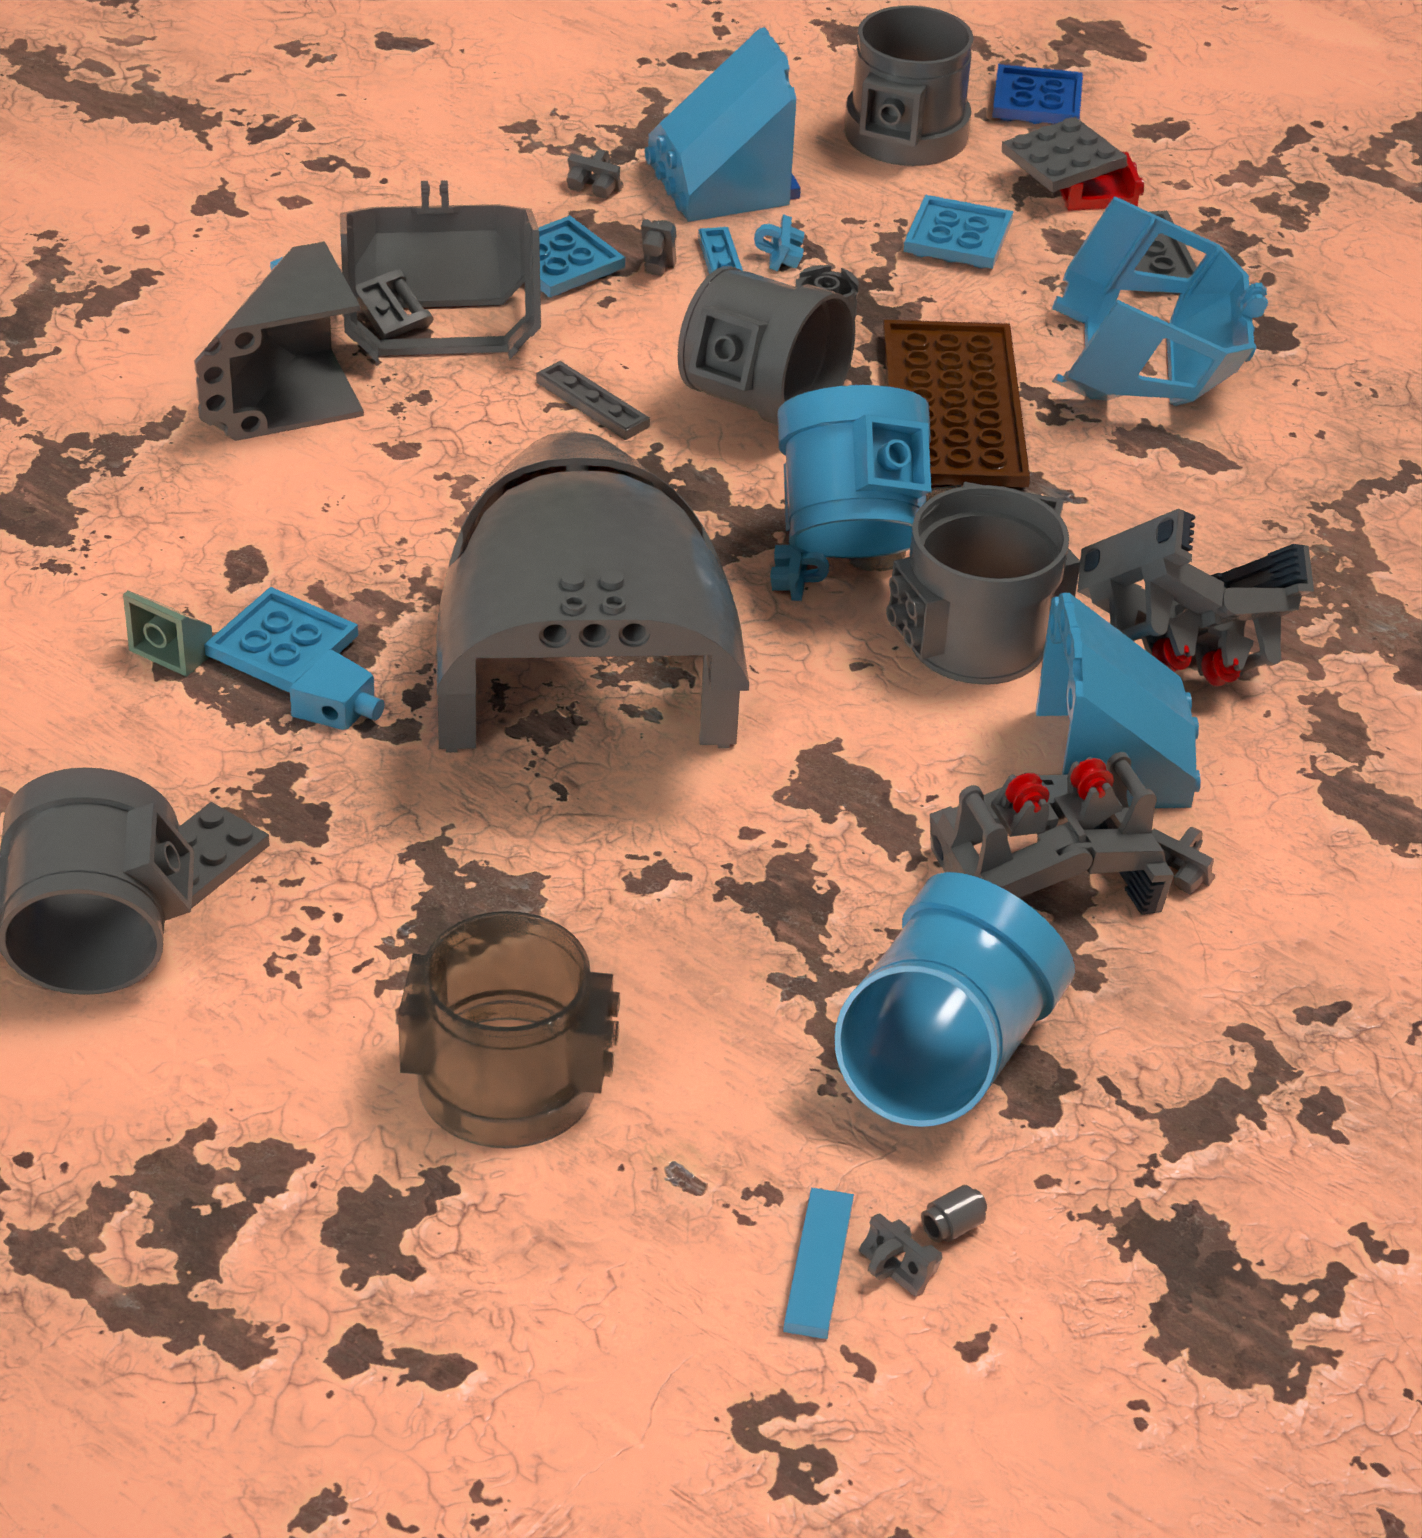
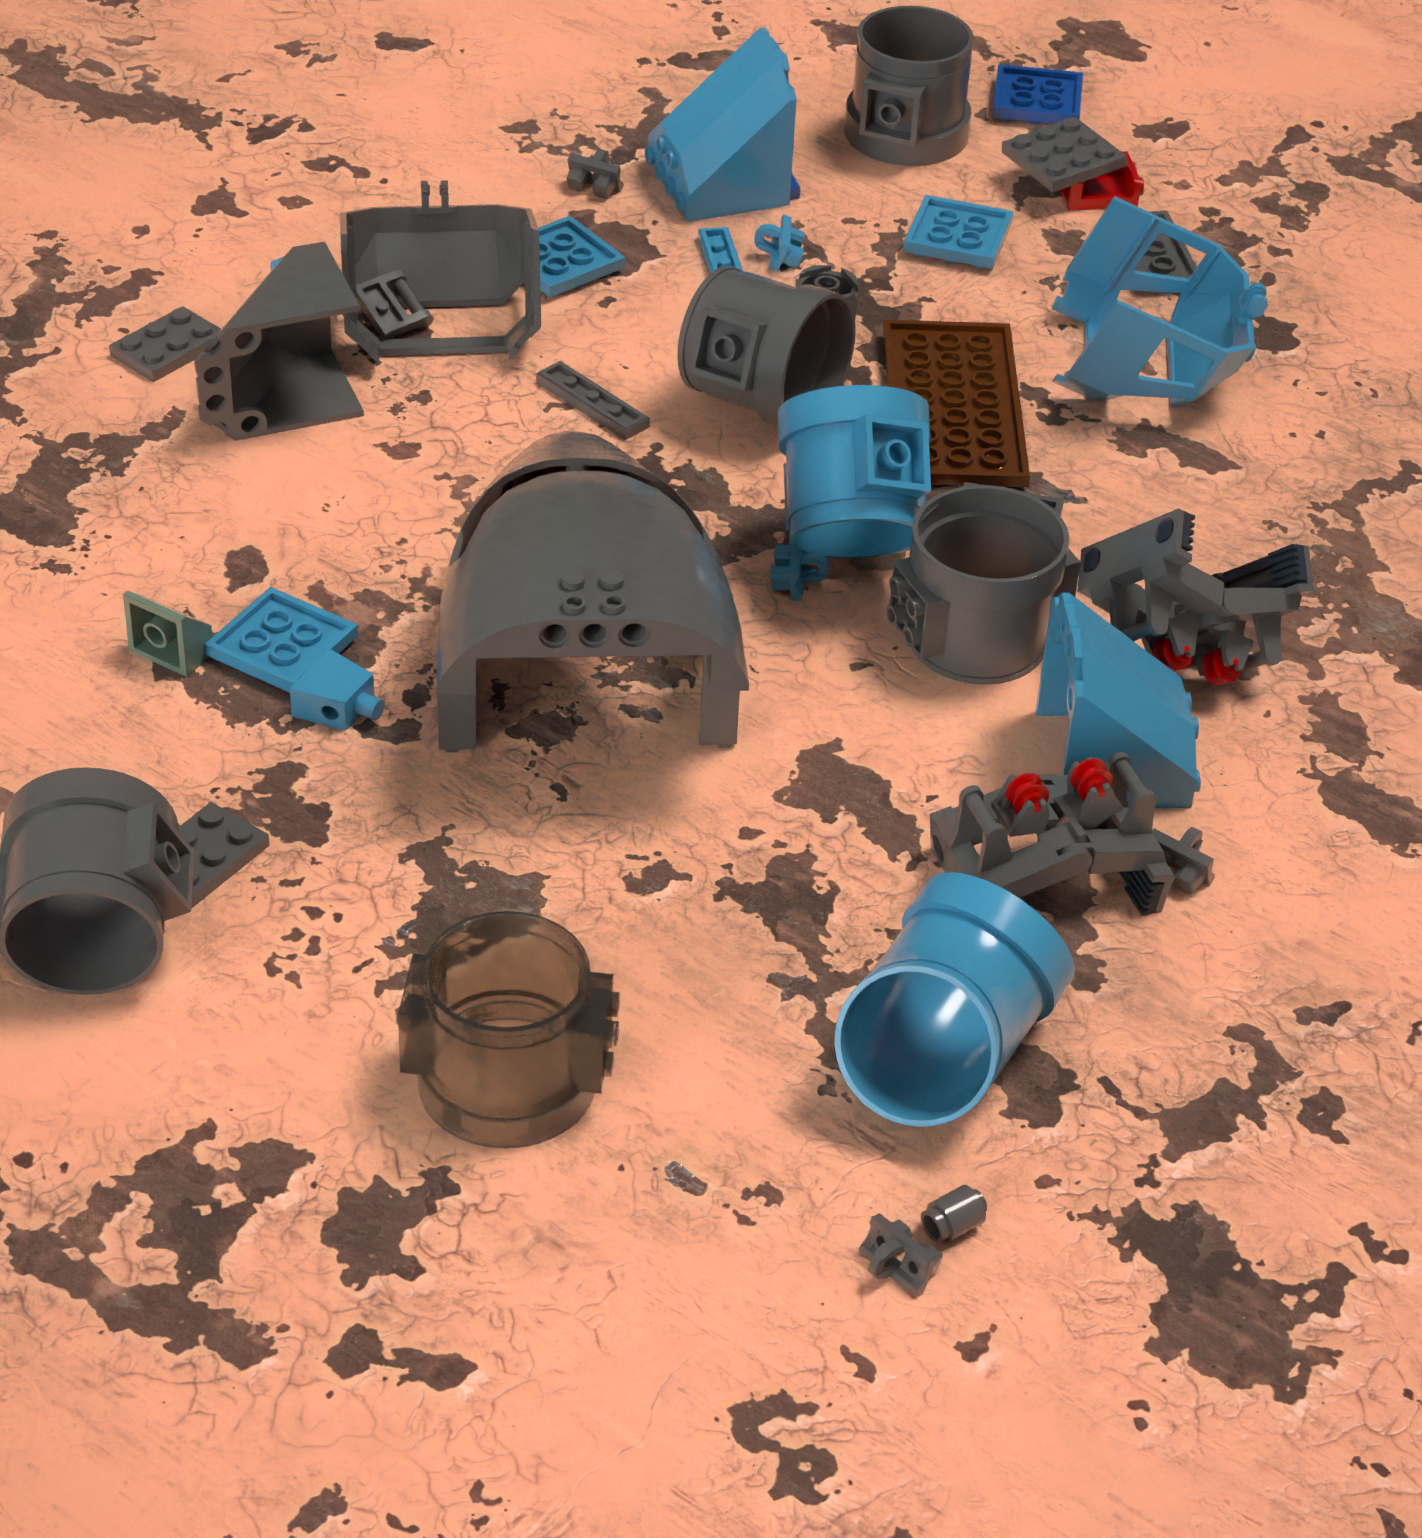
dark grey hips [641,219,677,276] -> none
dark azure tile [783,1187,854,1339] -> none
none -> dark grey plate [109,306,221,382]

